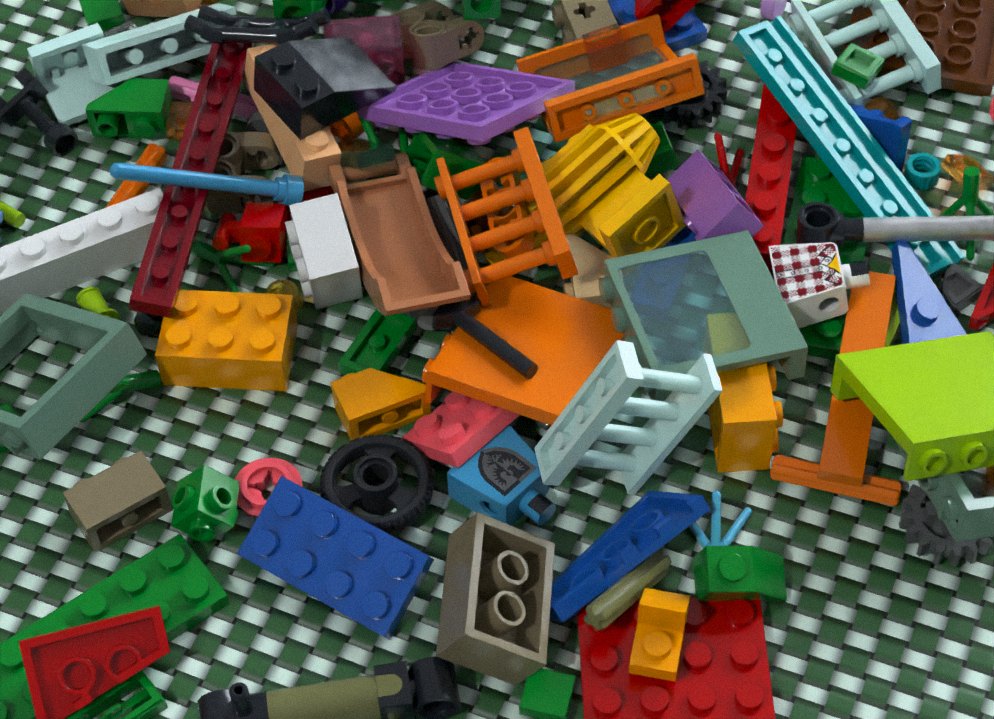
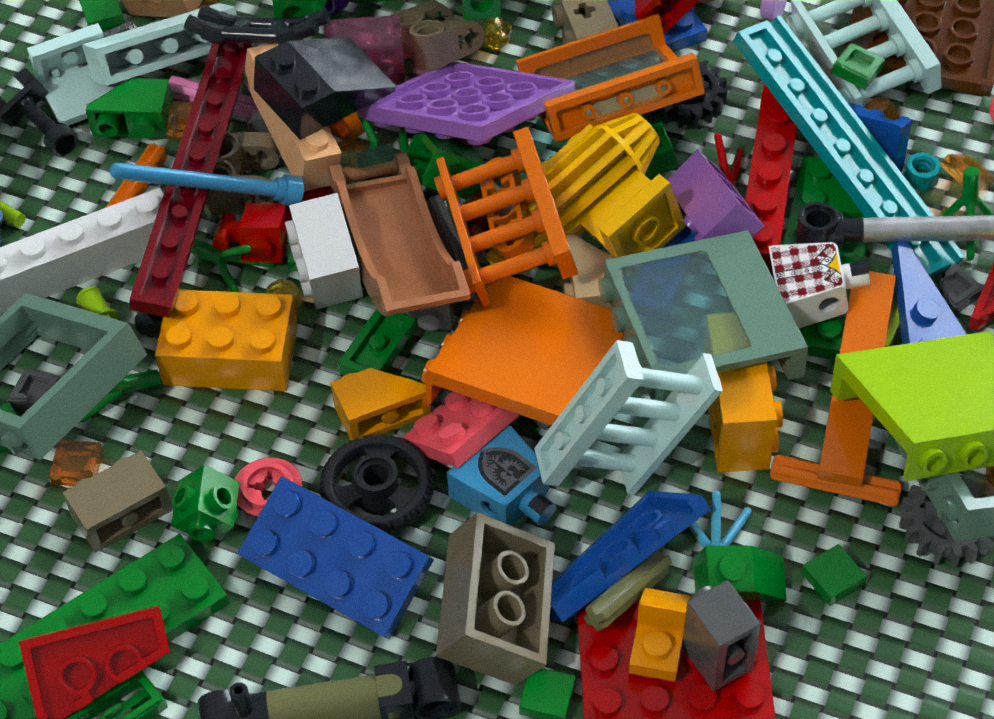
black piece [432,294,538,379] -> none
clear orange tile [582,23,629,73] -> none
none -> dark grey tile [7,368,61,410]
none -> clear orange tile [49,440,104,486]
none -> clear yellow plate [481,17,512,50]
none -> dark grey brick [682,580,761,692]
none -> green tile [801,544,867,606]

